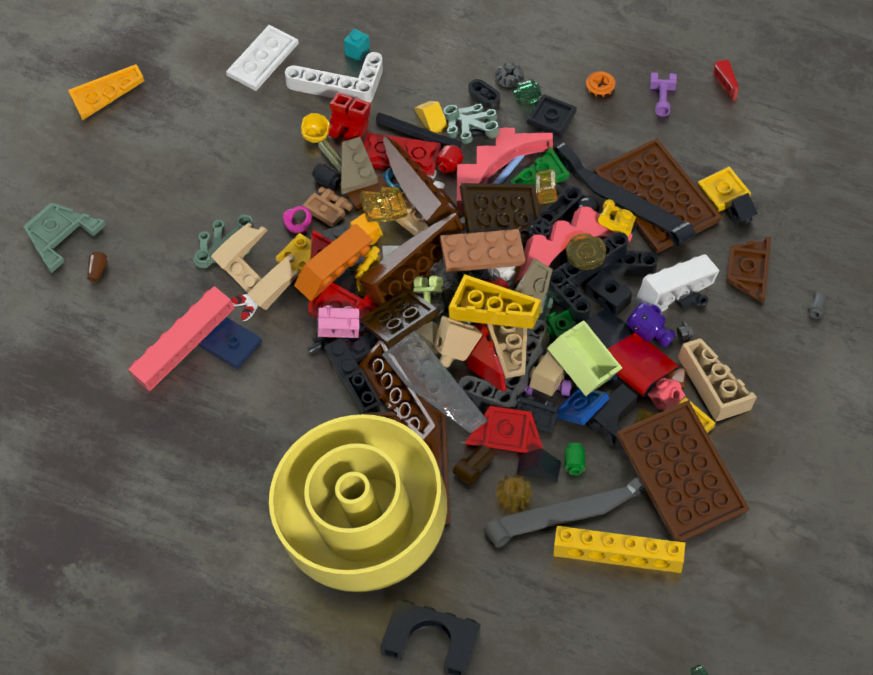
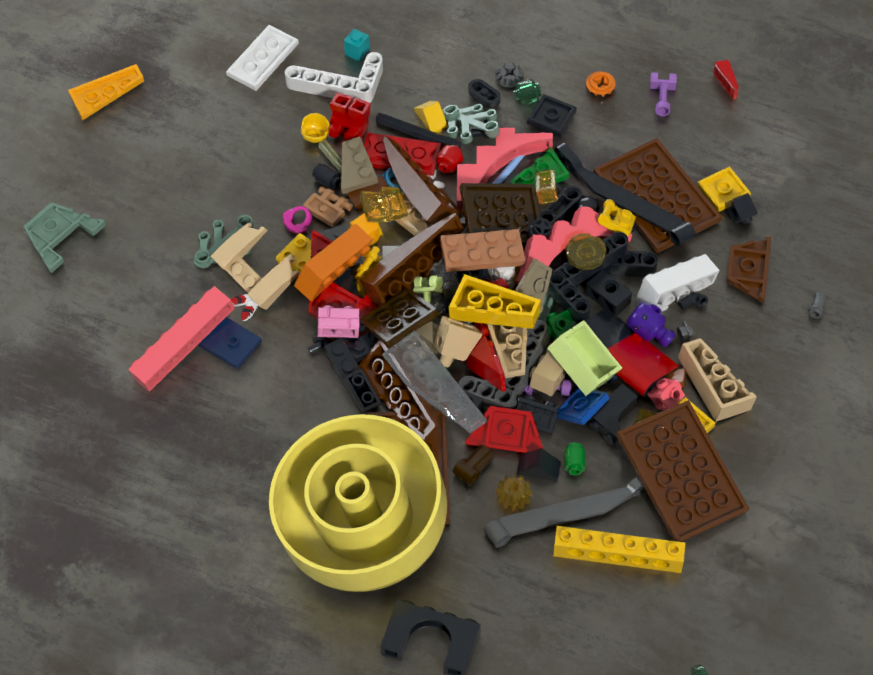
reddish brown cone [87,251,108,282] -> none

